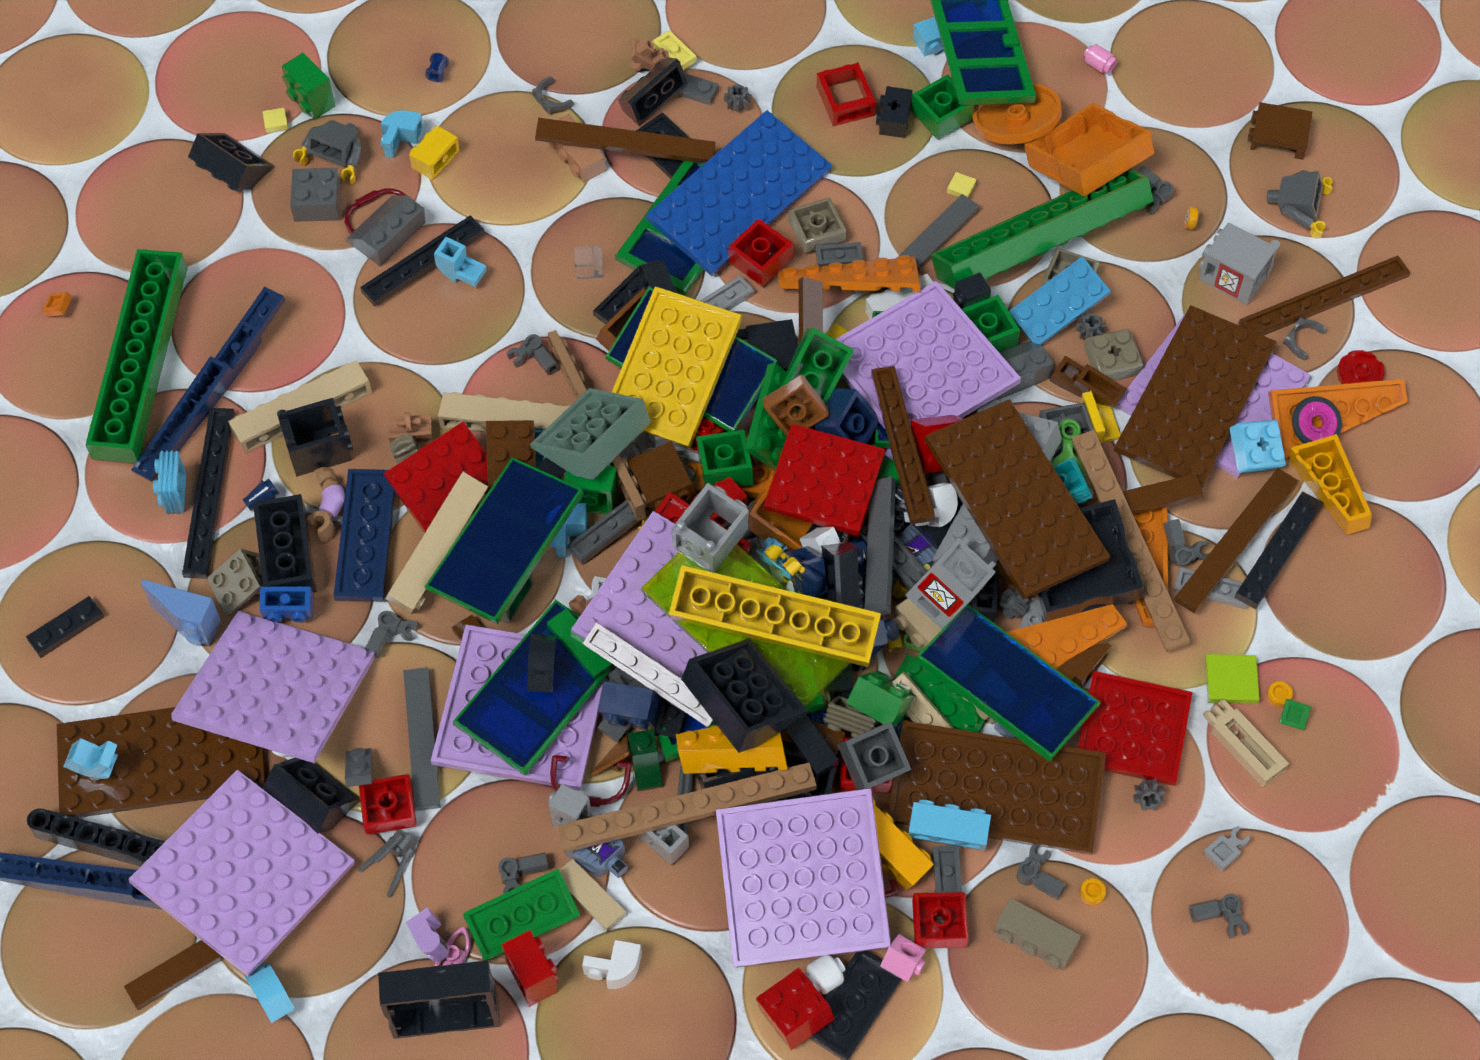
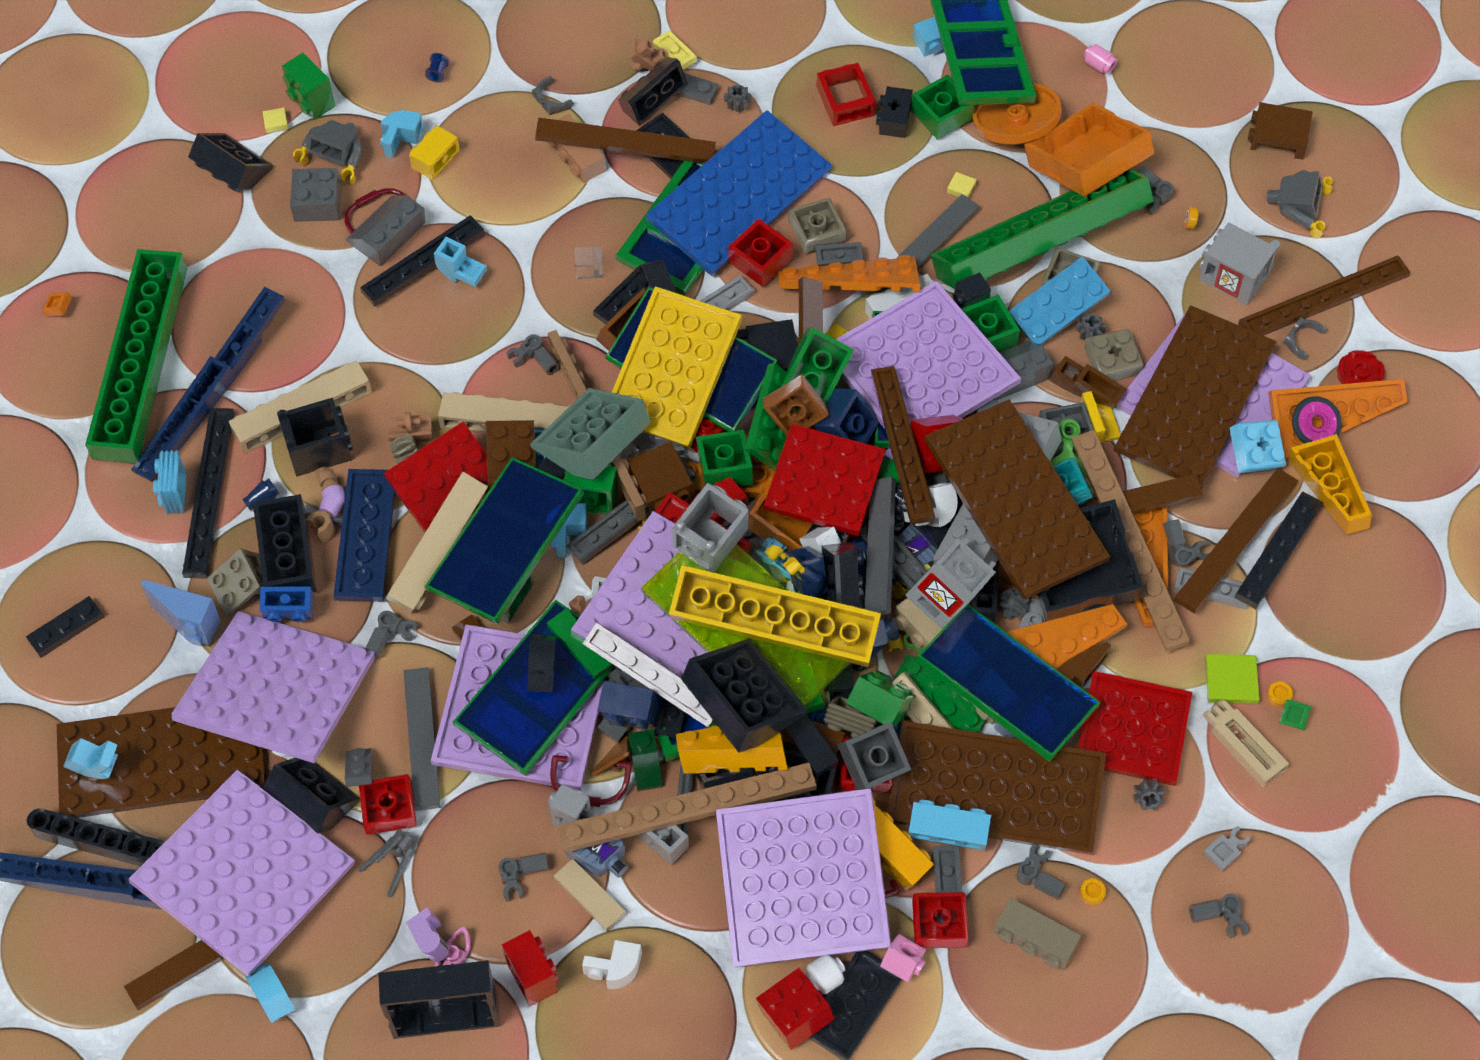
green plate [462,868,580,961] -> none

